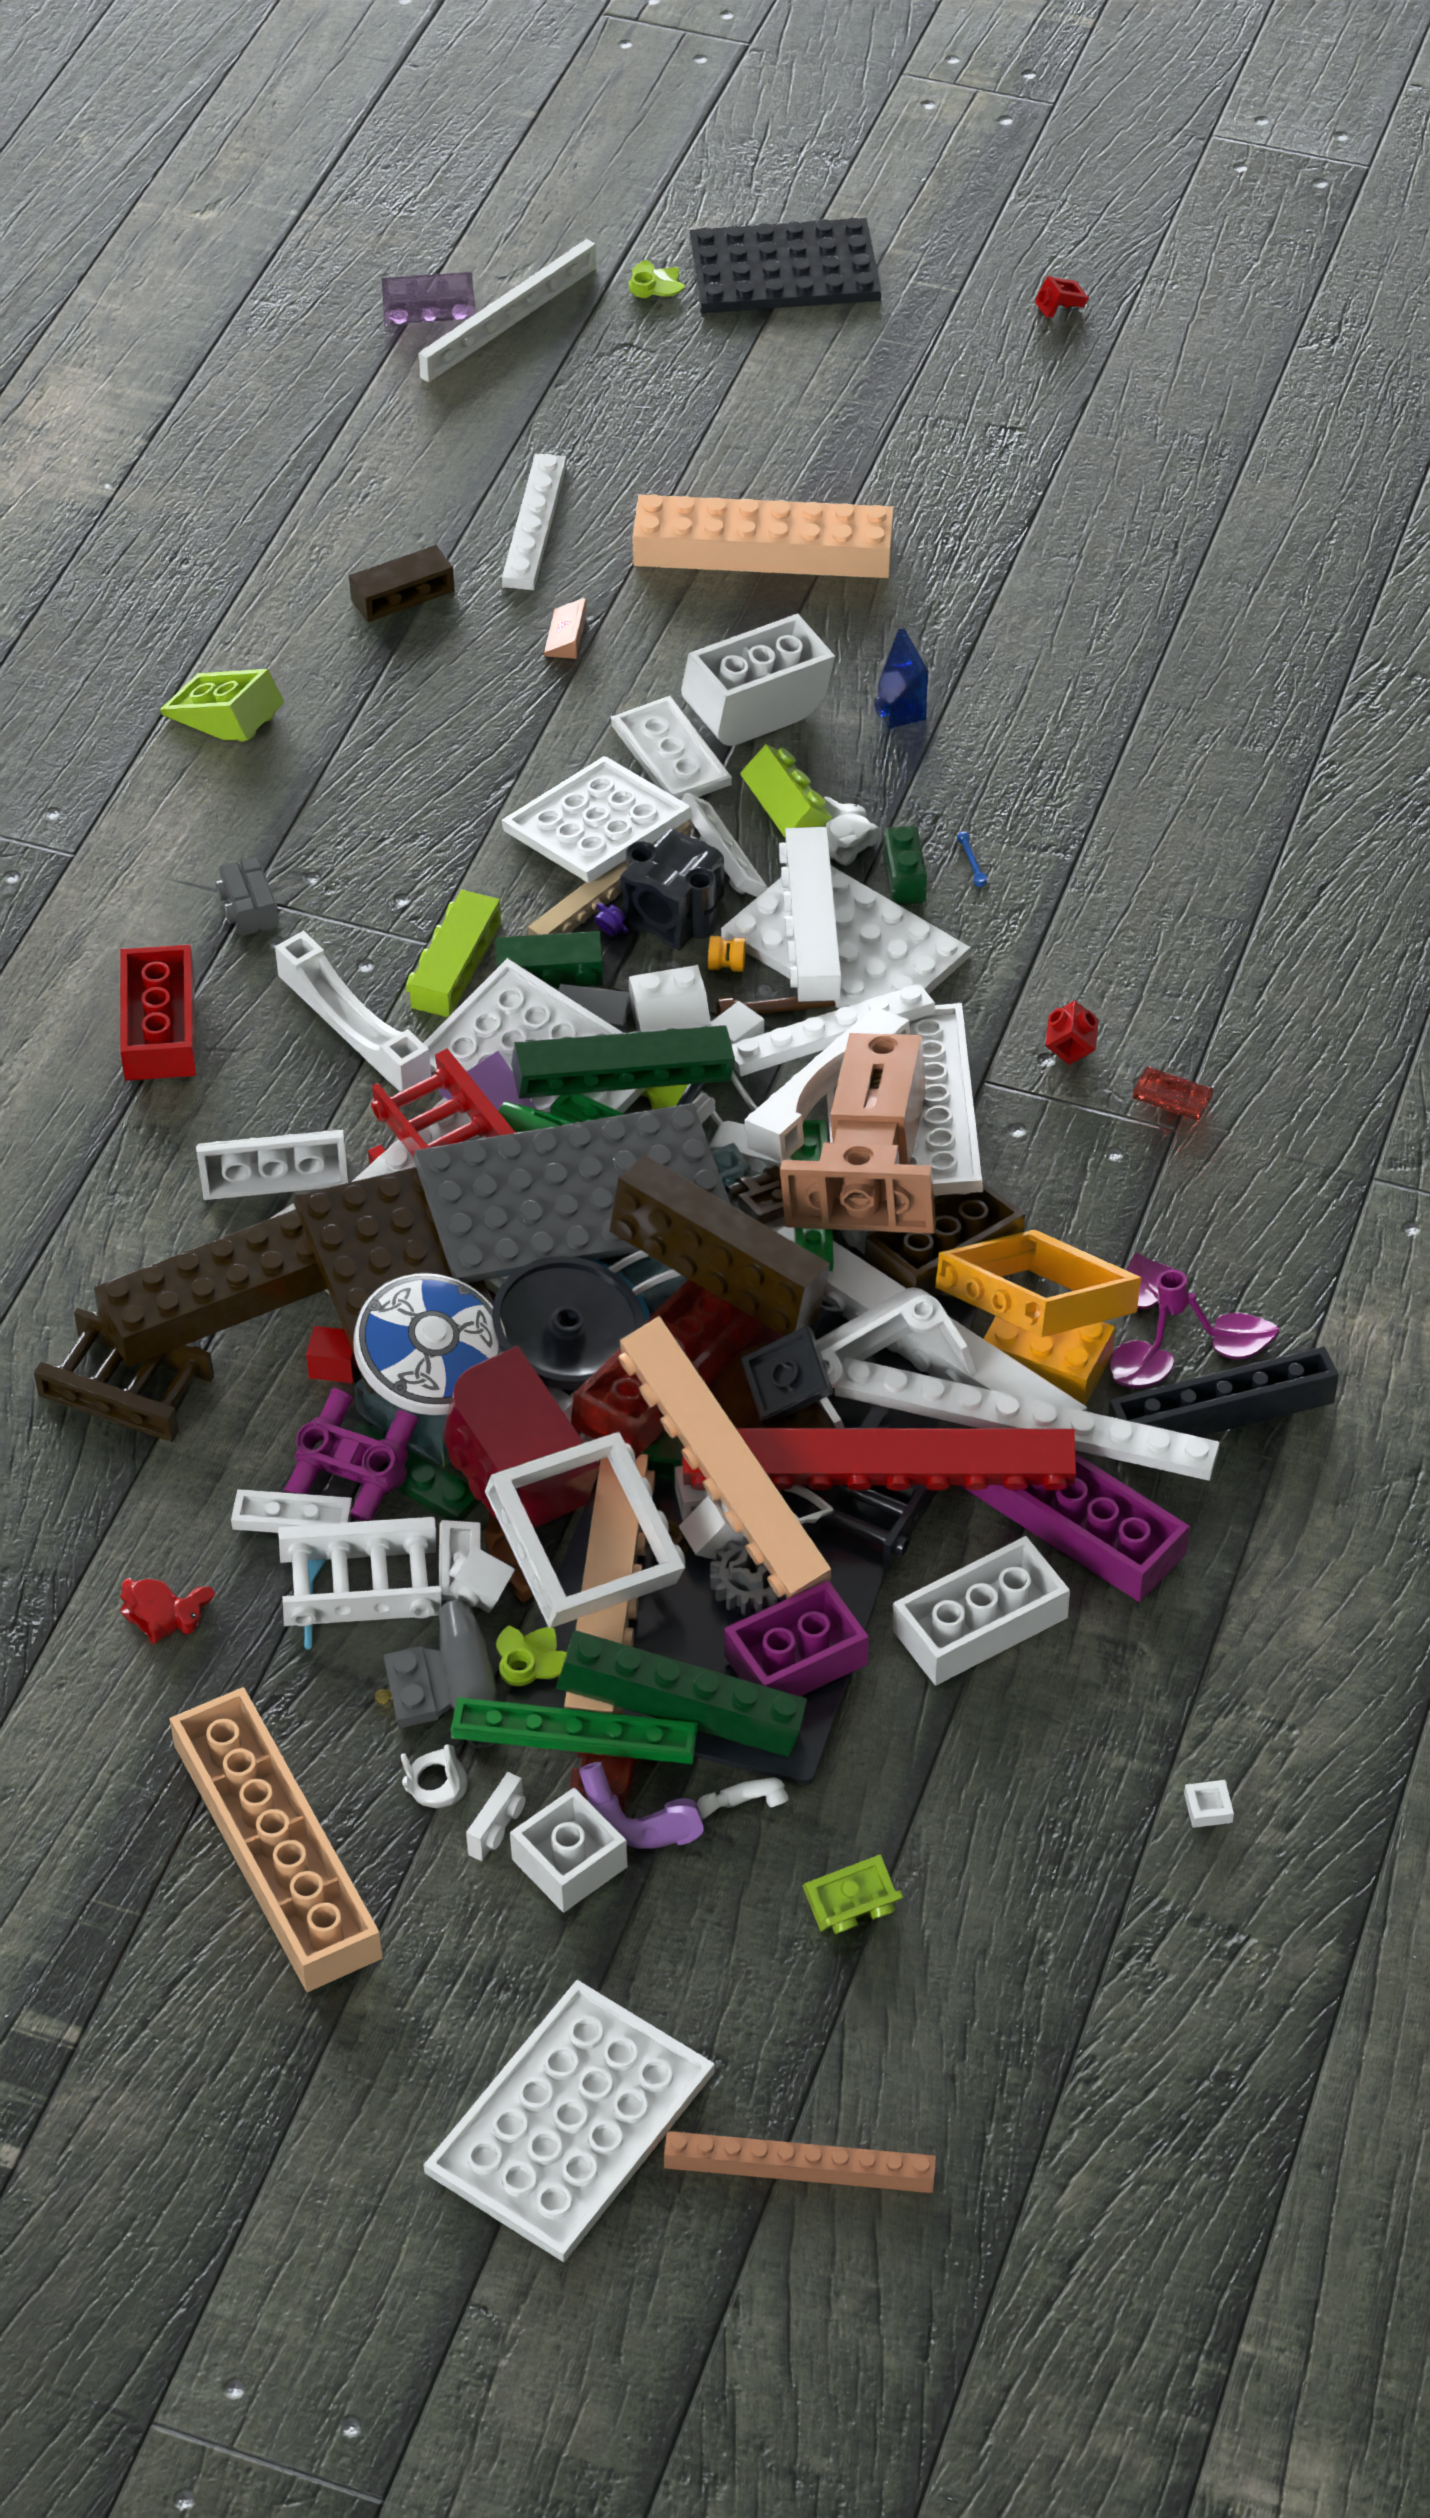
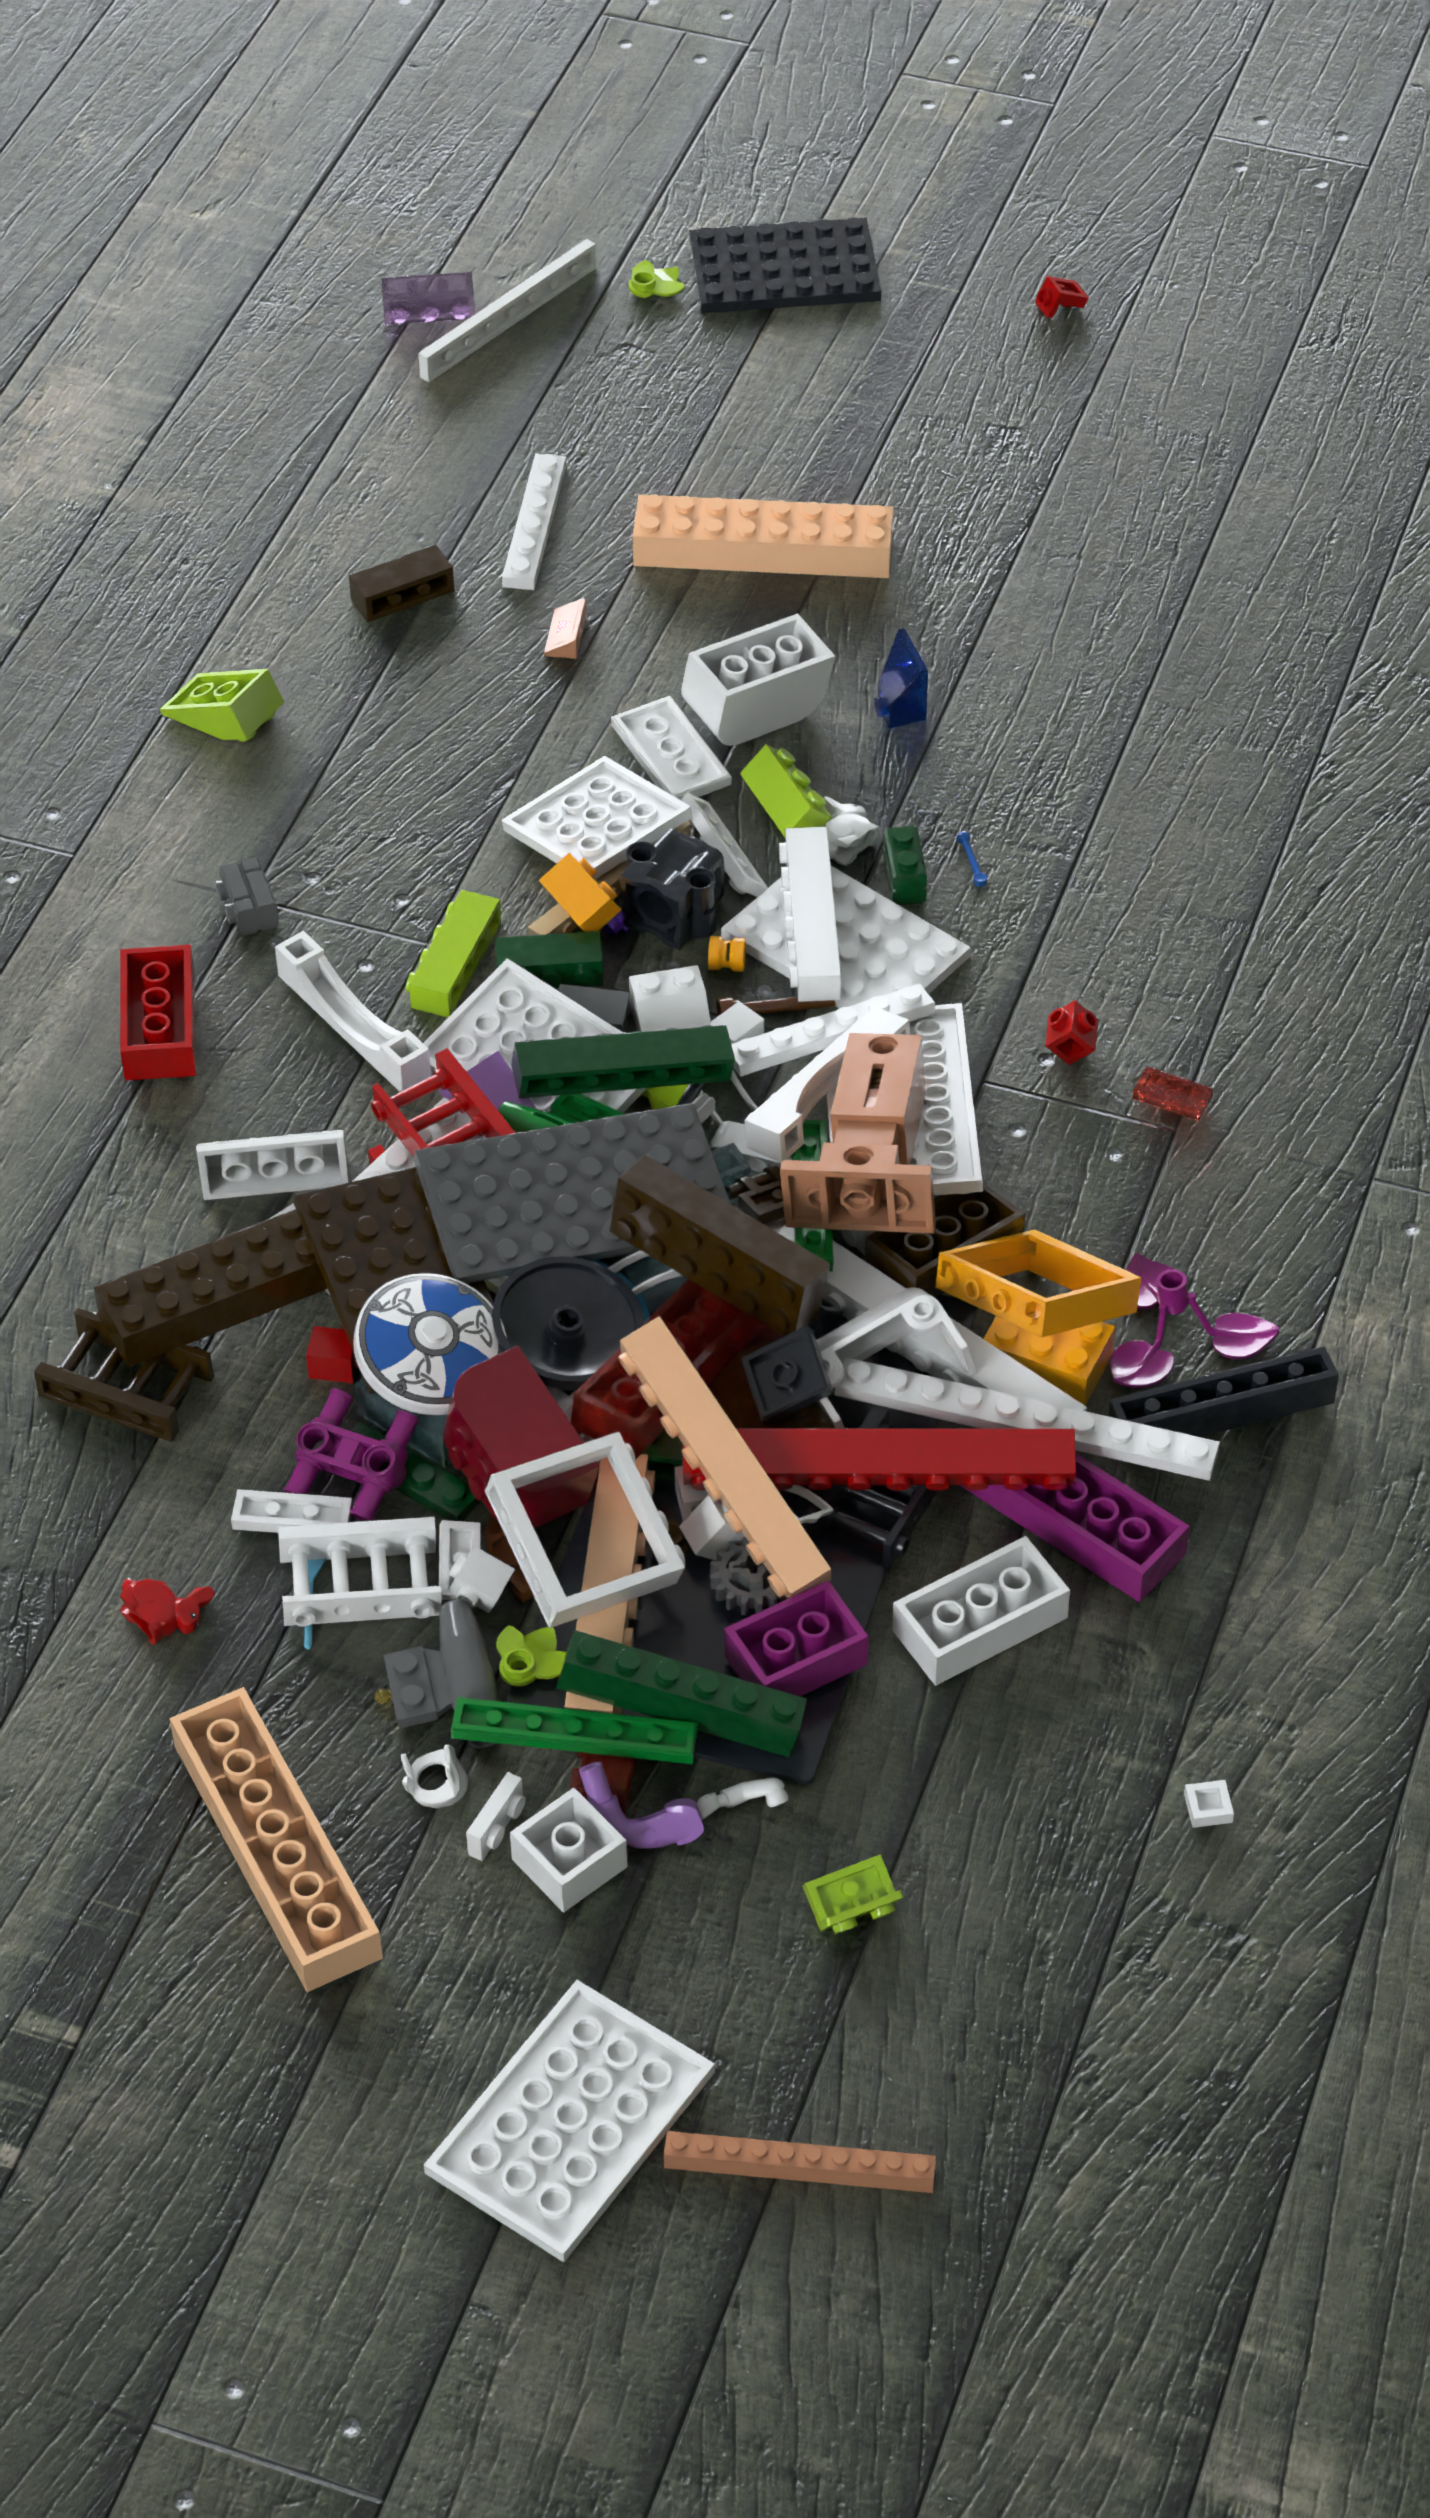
none -> light orange brick [539,852,621,932]

